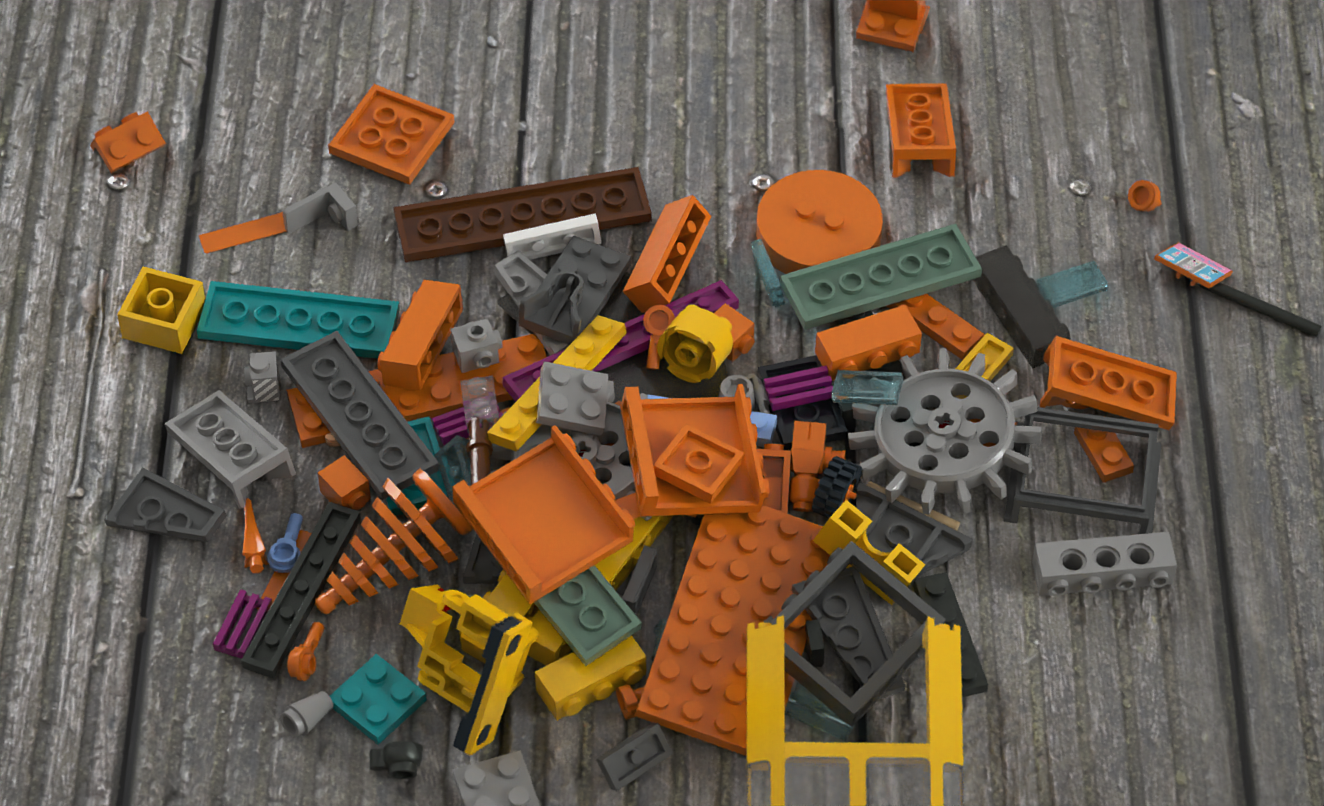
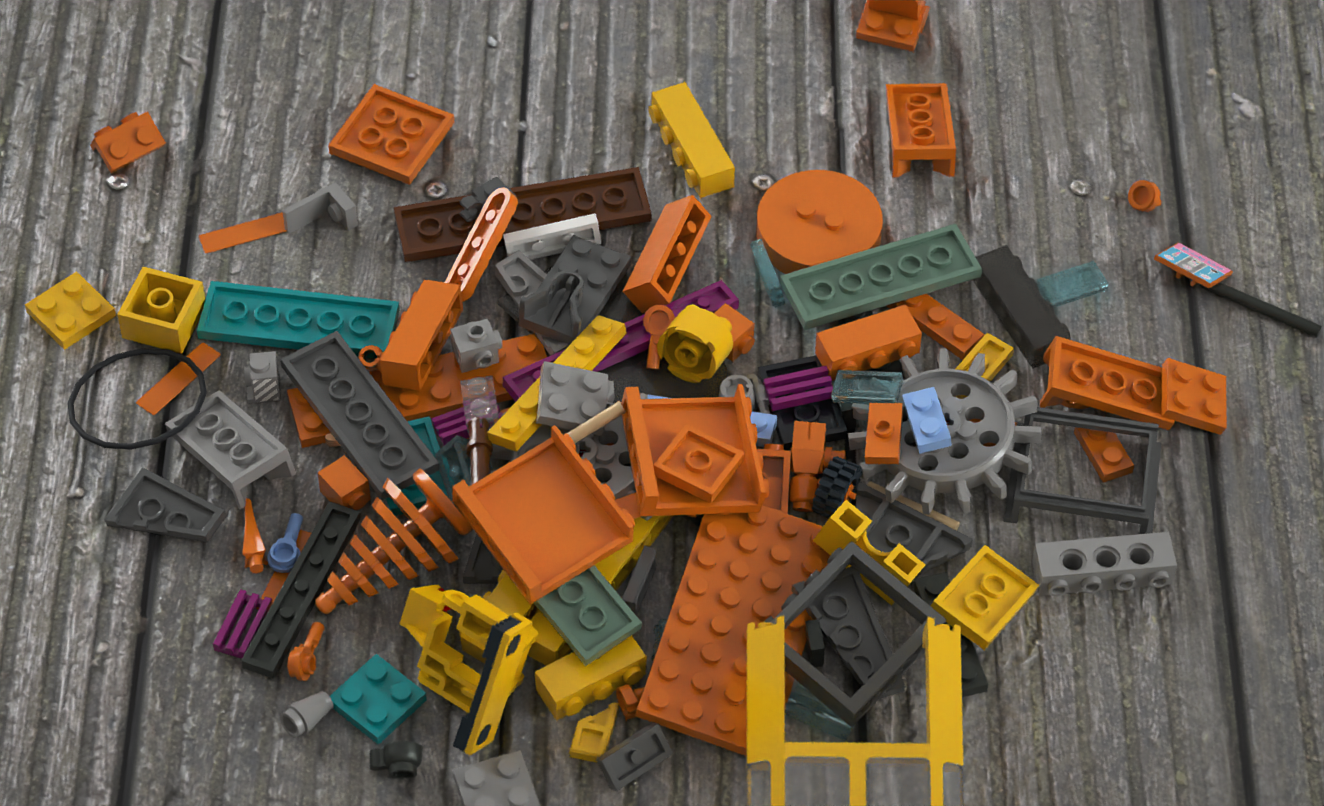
none -> yellow plate [25,271,116,350]
none -> black piece [67,348,207,450]
none -> orange sticker [136,342,221,415]
none -> orange pin [358,345,382,371]
none -> orange plate [445,188,518,302]
none -> dark grey plate [460,176,516,222]
none -> tan bar [567,401,626,444]
none -> yellow tile [569,702,619,763]
none -> yellow brick [648,82,735,198]
none -> orange plate [865,403,903,464]
none -> light blue plate [902,387,952,454]
none -> yellow plate [931,545,1039,650]
none -> orange plate [1161,358,1227,435]

